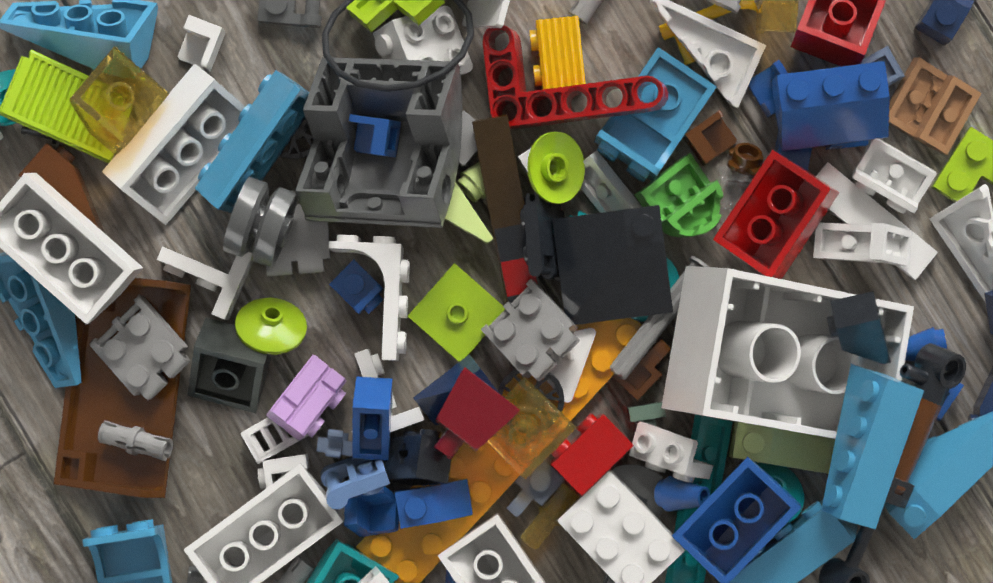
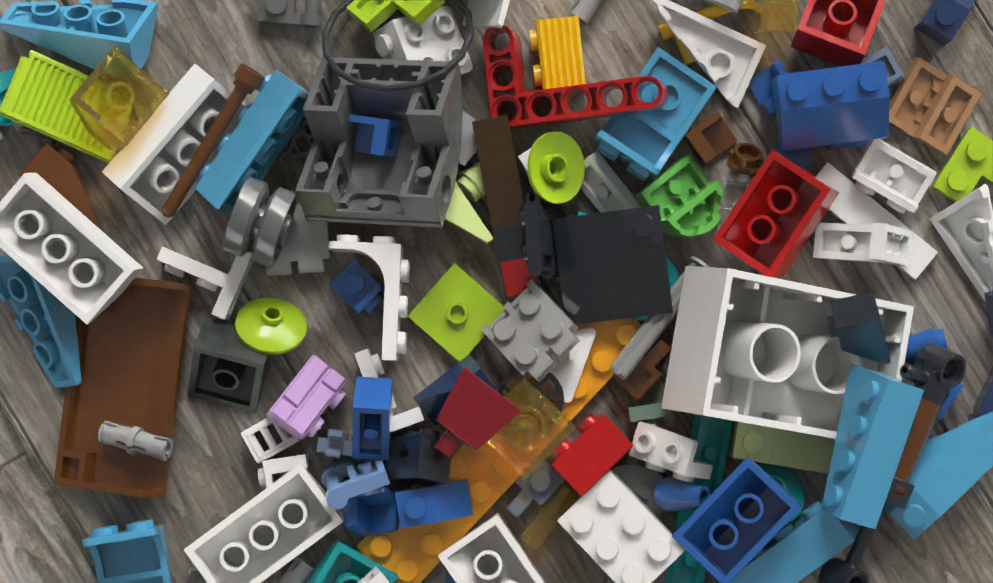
light grey plate [90,294,191,400] -> none
white panel [178,15,226,72] -> none
none -> reddish brown piece [162,63,265,218]

